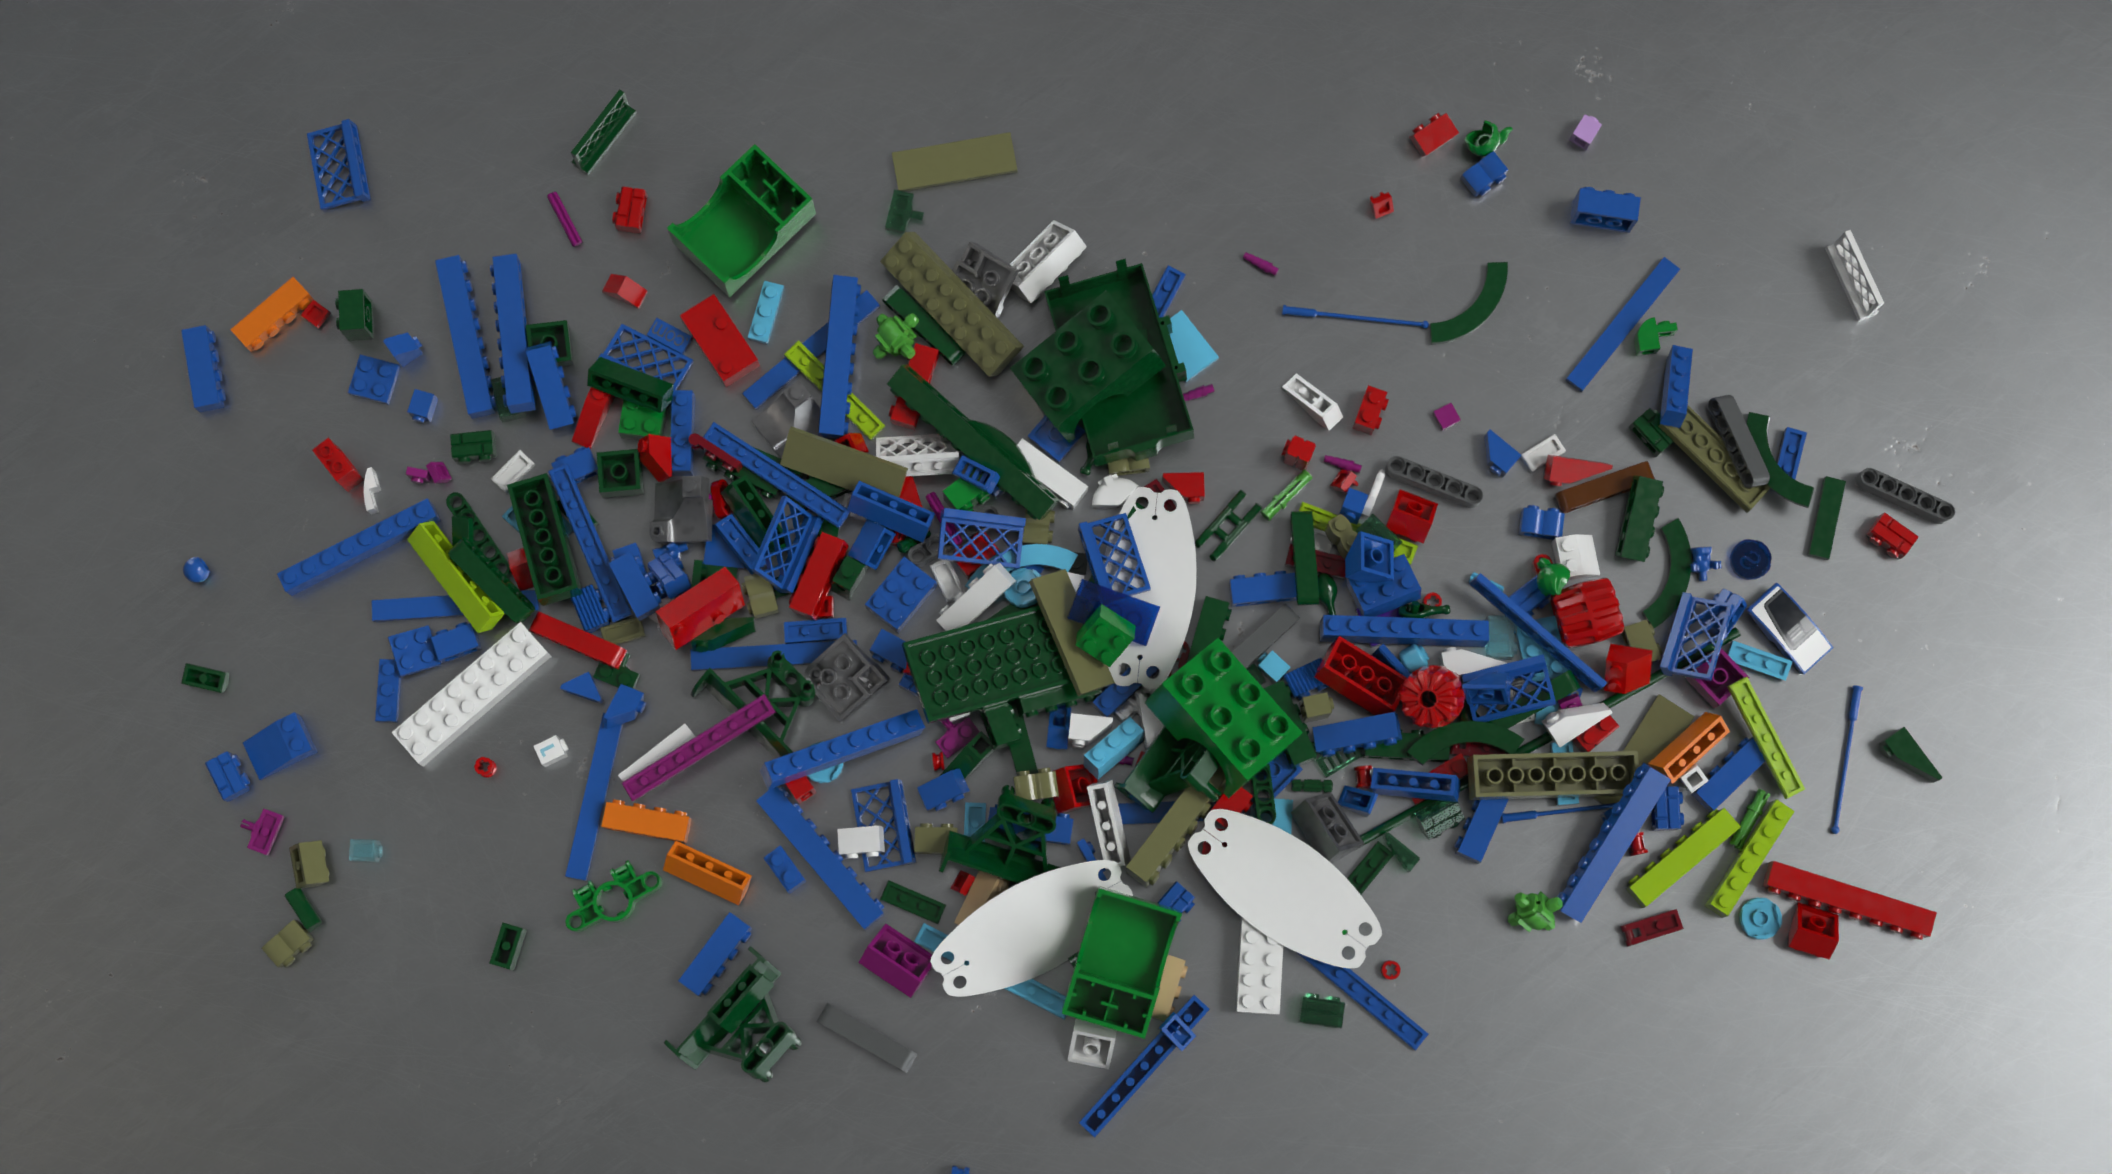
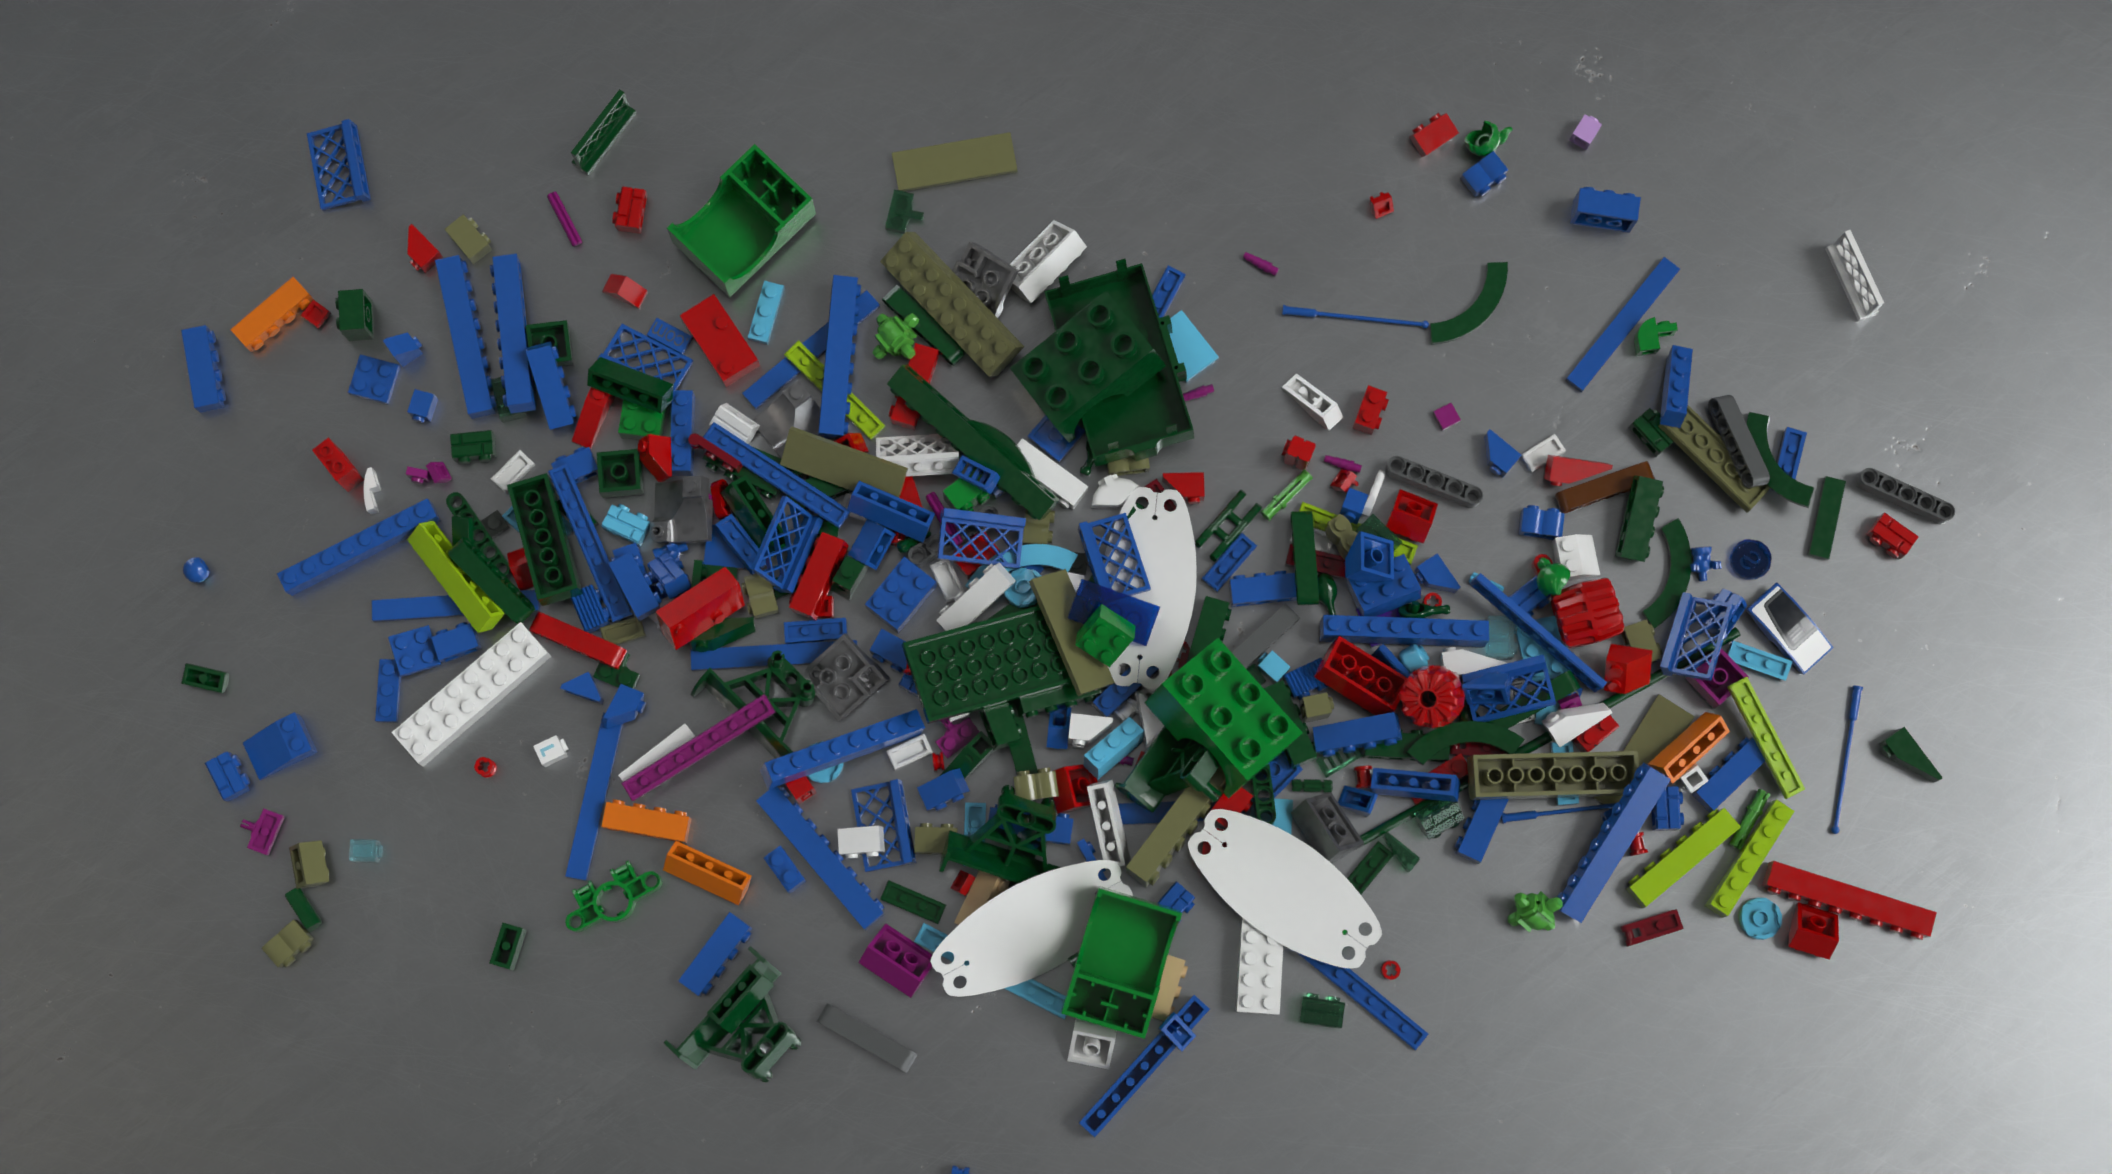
none -> red slope [407,224,443,273]
none -> olive brick [445,214,492,265]
none -> pearl dark grey plate [481,510,510,539]
none -> medium azure brick [601,504,650,547]
none -> white brick [709,403,760,444]
none -> white tile [886,734,933,771]
none -> blue tile [1201,533,1257,593]
none -> blue slope [1414,553,1461,593]

